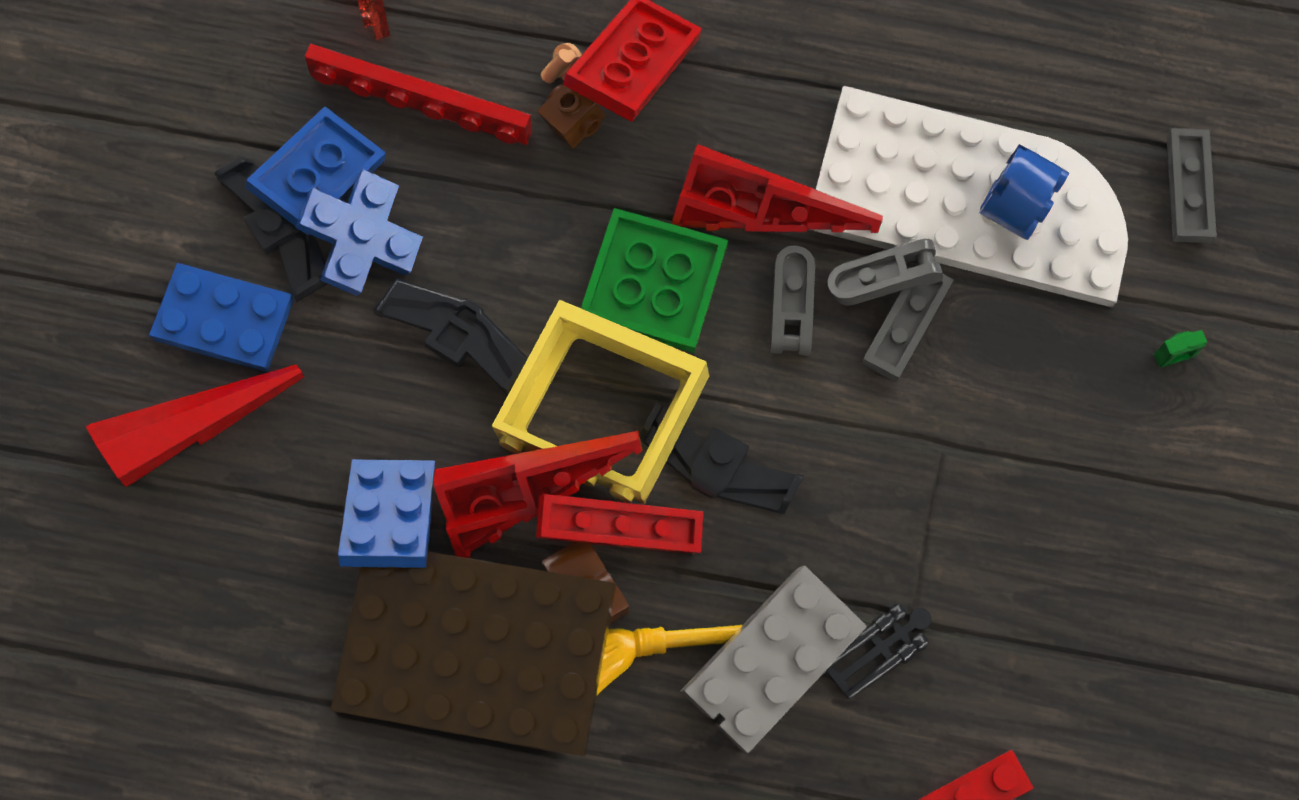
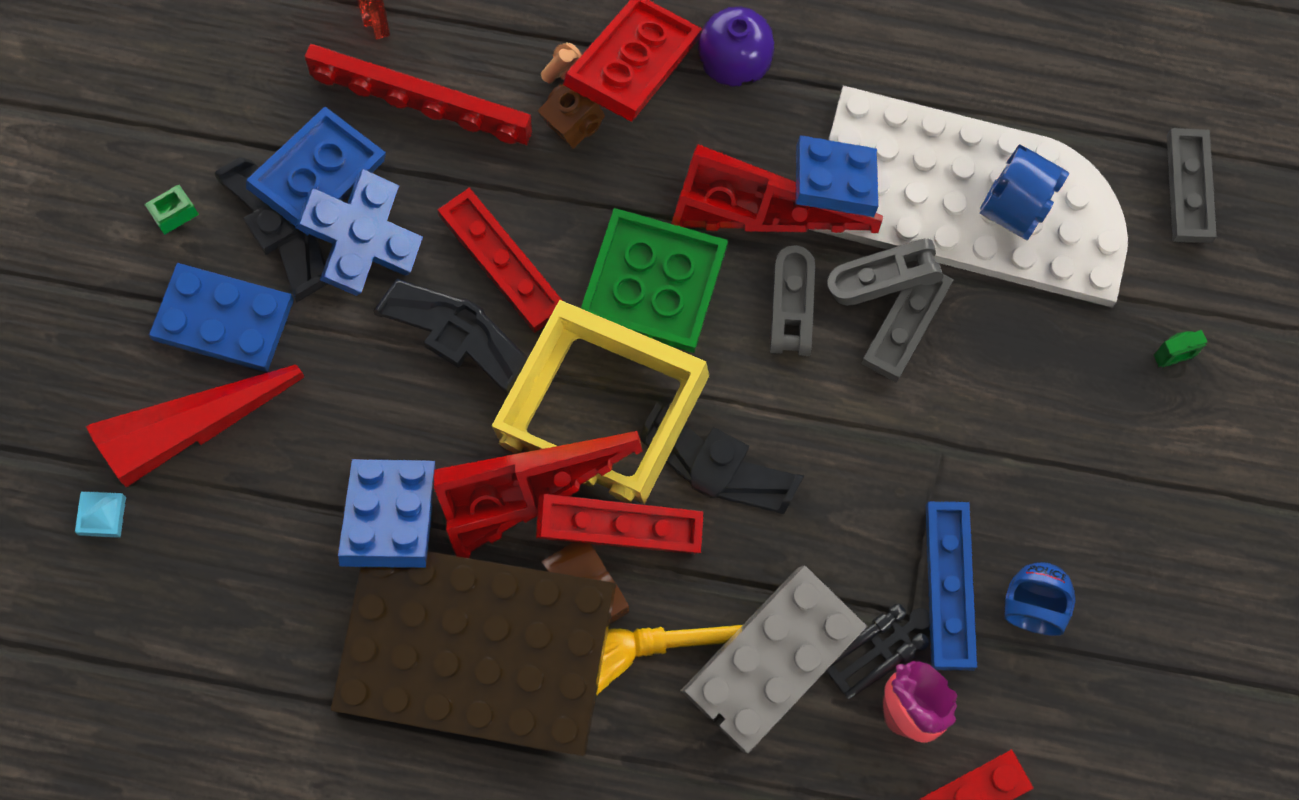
none -> medium azure tile [75,491,126,538]
none -> green tile [145,185,199,235]
none -> red plate [438,187,563,333]
none -> dark purple cylinder [698,6,775,87]
none -> blue plate [796,135,879,217]
none -> magenta hair [883,661,957,743]
none -> blue plate [925,502,977,670]
none -> blue helmet [1004,562,1075,636]

